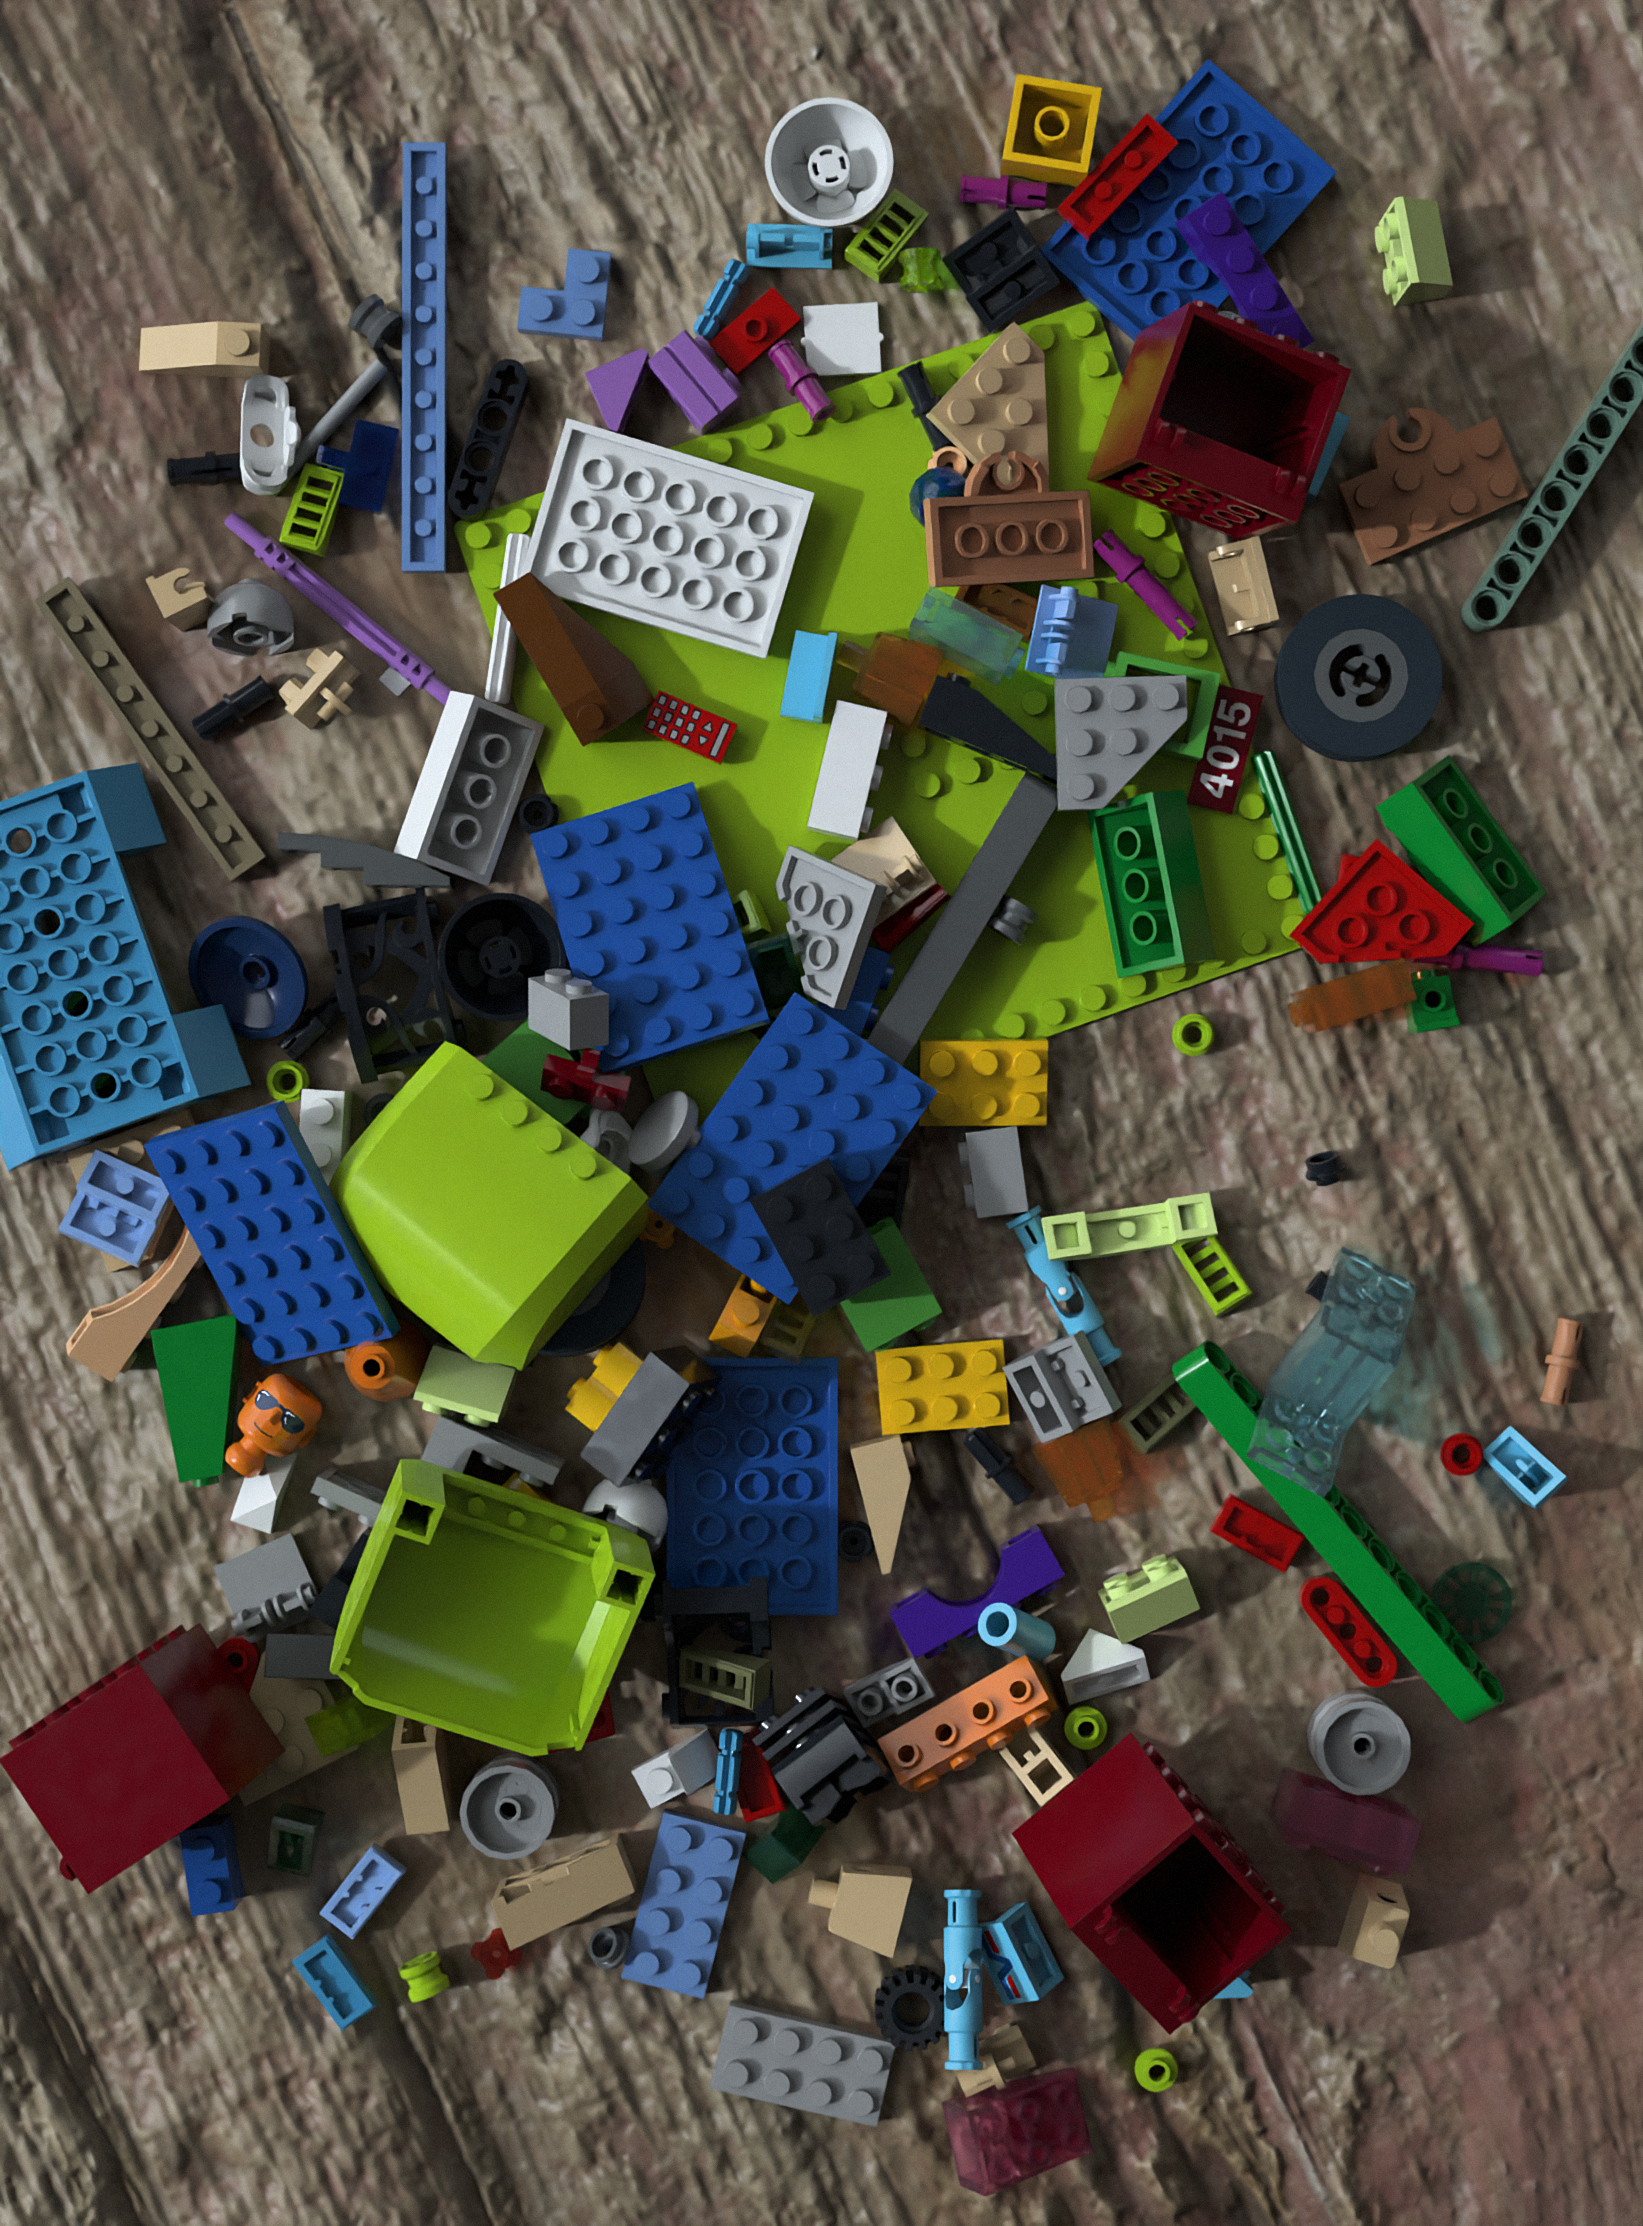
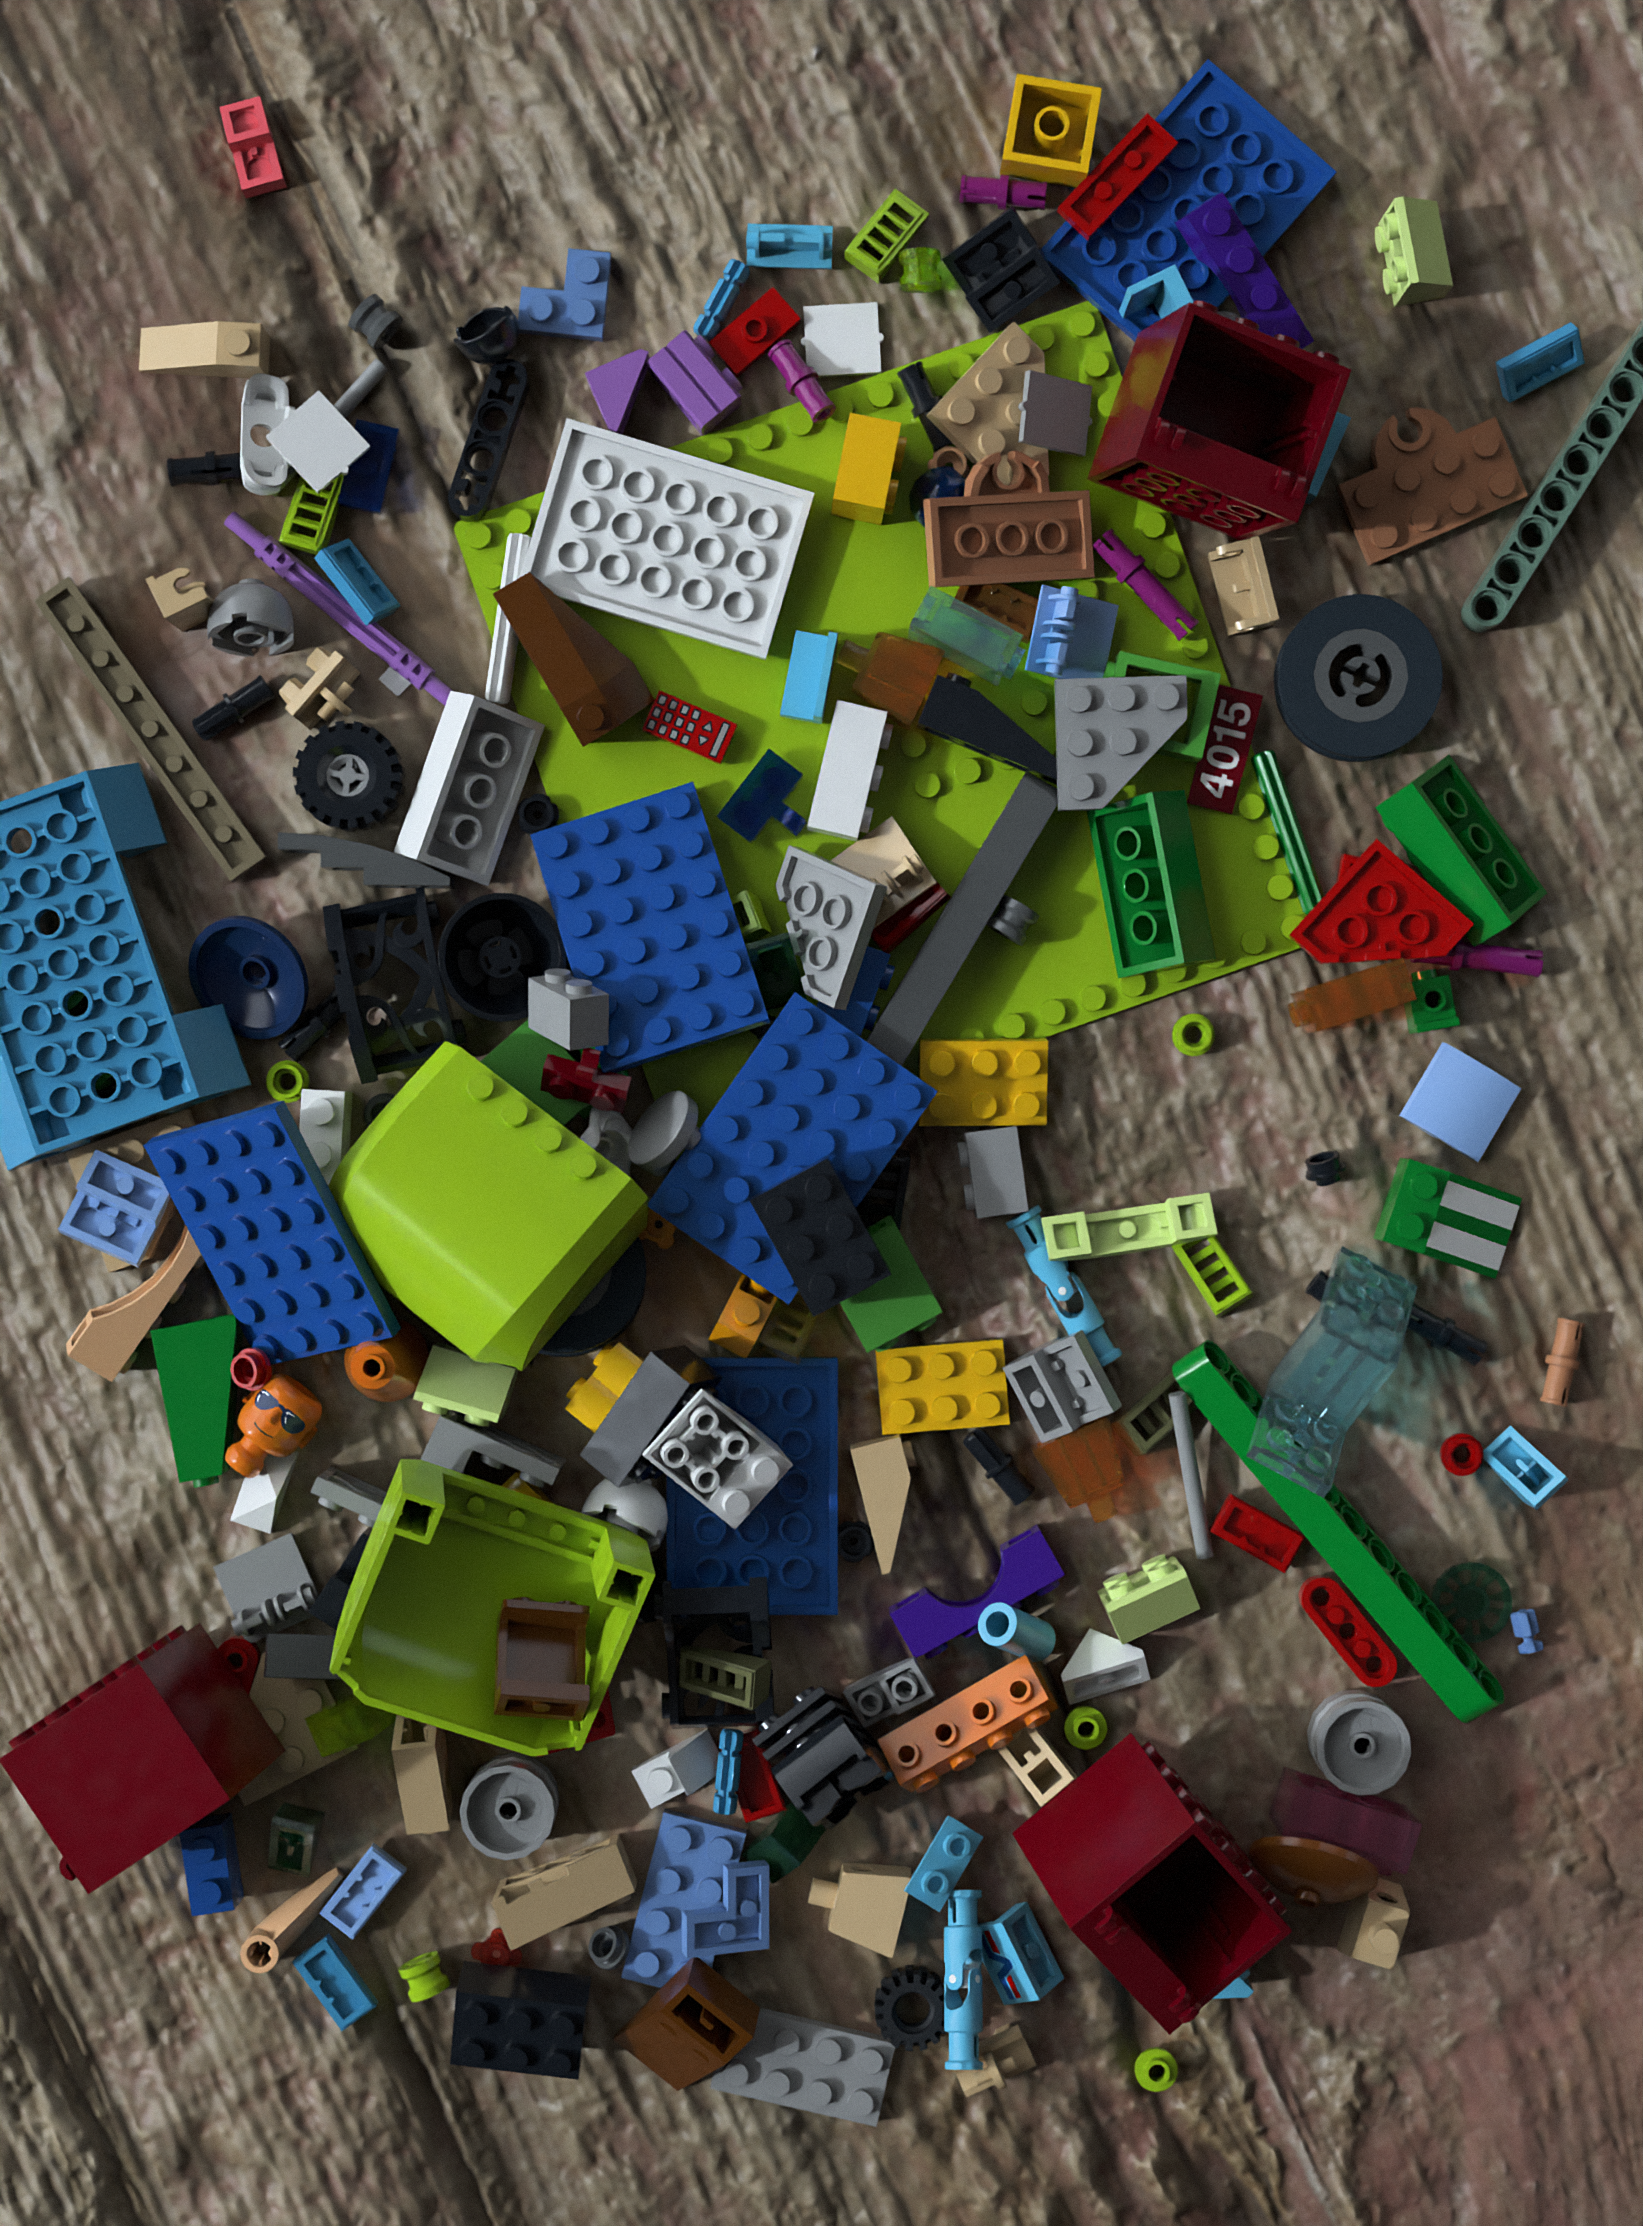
medium blue plate [402,142,448,574] -> none
white piece [765,97,894,229] -> none
clear pink slope [942,2067,1093,2197] -> none
none -> coral slope [219,96,287,199]
none -> red plate [230,1347,272,1391]
none -> light nougat piece [240,1867,345,1973]
none -> white piece [266,390,371,494]
none -> black wheel [293,721,406,832]
none -> dark azure plate [314,538,401,626]
none -> black brick [450,1961,592,2080]
none -> black hair [453,306,519,365]
none -> reddish brown panel [494,1597,590,1721]
none -> reddish brown slope [613,1957,760,2091]
none -> white slope [642,1388,793,1529]
none -> medium blue plate [682,1860,769,1958]
none -> clear blue plate [717,749,807,844]
none -> yellow brick [831,413,907,525]
none -> medium azure hinge [904,1815,983,1912]
none -> light grey piece [1018,370,1092,457]
none -> medium azure panel [1119,264,1193,319]
none -> light grey bar [1168,1391,1213,1559]
none -> dark orange dish [1248,1836,1379,1908]
none -> green slope [1373,1158,1522,1279]
none -> light blue slope [1399,1042,1522,1162]
none -> black pin [1399,1301,1488,1366]
none -> dark azure plate [1495,322,1585,403]
none -> medium blue piece [1510,1608,1544,1654]

